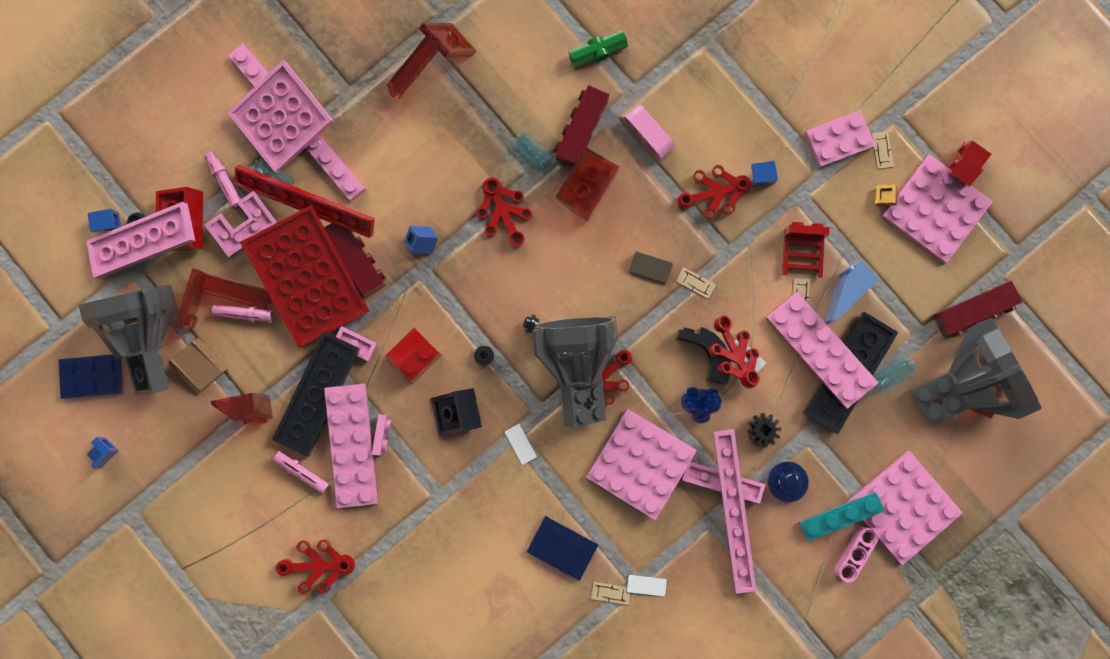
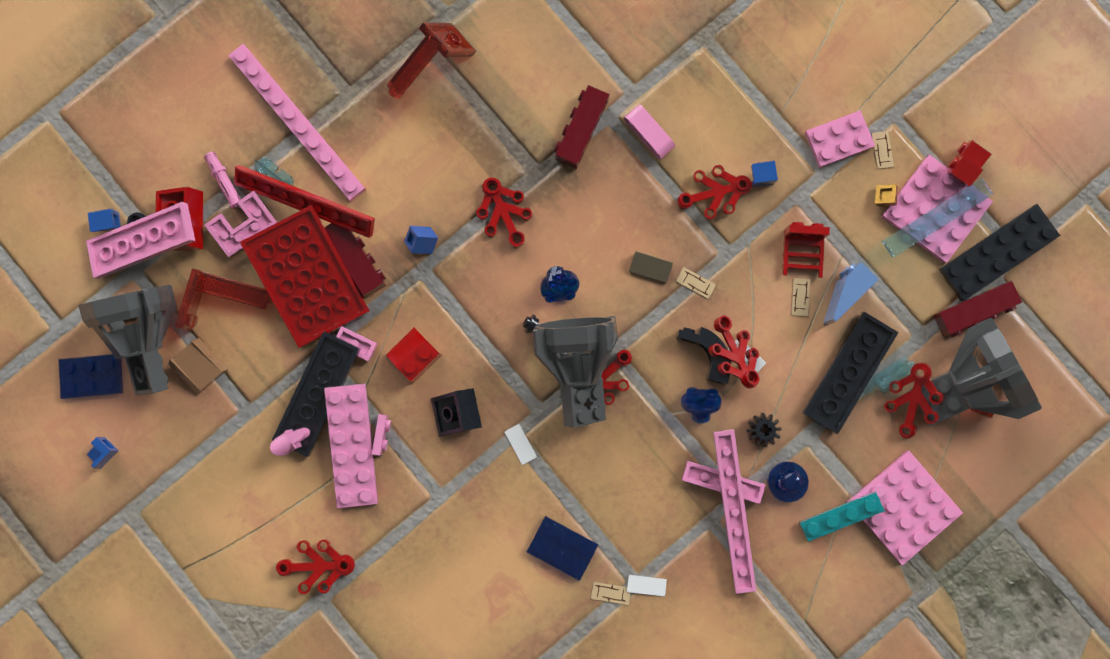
clear red slope [211,393,273,425] -> none
bright pink pin [212,304,274,323] -> none
bright pink plate [227,60,334,173] -> none
bright pink pin [272,451,330,495] -> none
black plate [474,346,494,366] -> none
clear light blue hinge [512,131,554,170] -> none
clear red slope [555,147,620,222] -> none
green piece [568,30,628,68] -> none
bright pink plate [586,409,697,520] -> none
bright pink plate [766,292,879,409] -> none
bright pink beam [834,527,878,583] -> none
none -> bright pink arm [270,428,310,456]
none -> clear blue plate [540,266,580,303]
none -> clear light blue tile [882,178,993,258]
none -> red plant [884,363,944,439]
none -> black plate [939,204,1061,302]

